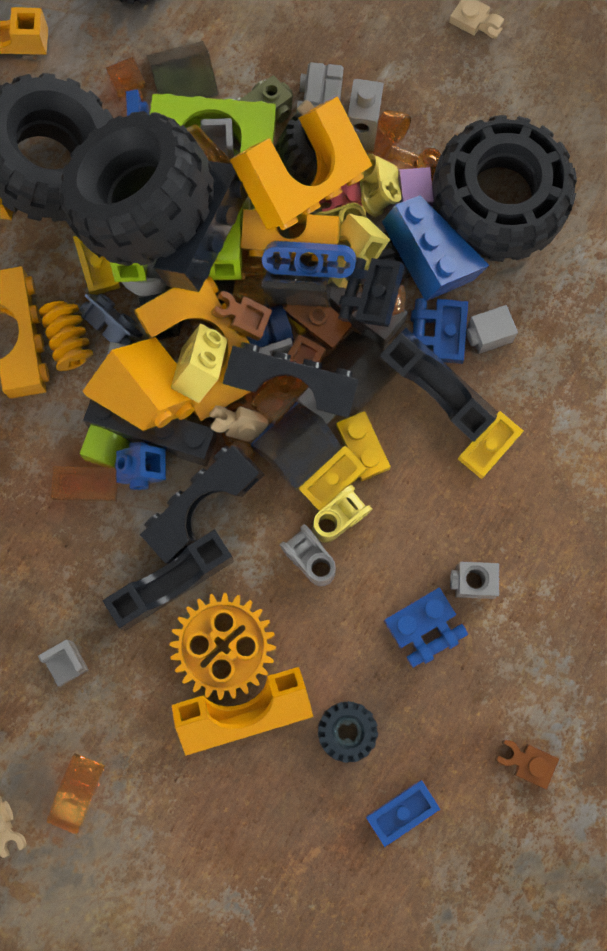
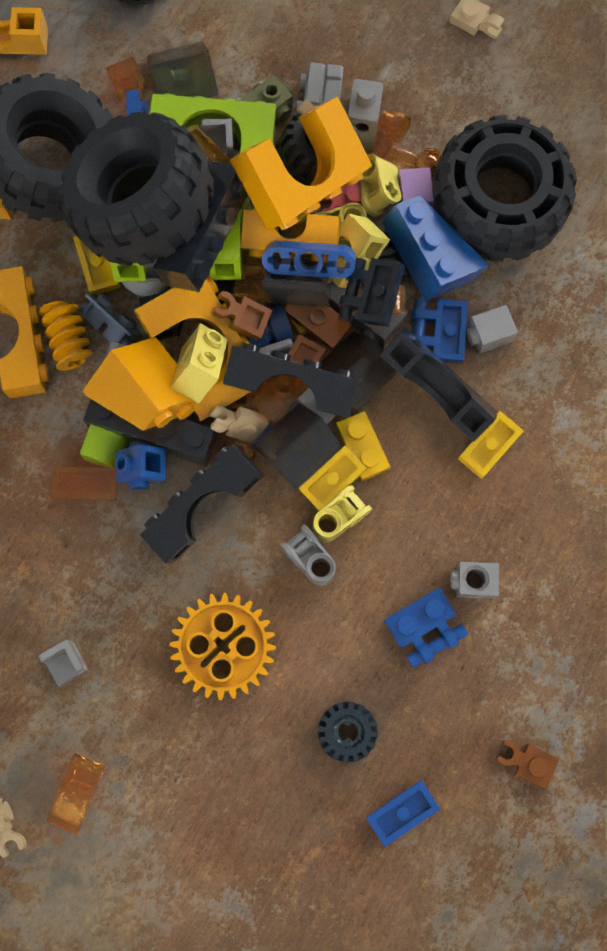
black arch [102,529,234,631] -> none
light orange arch [171,667,314,756] -> none

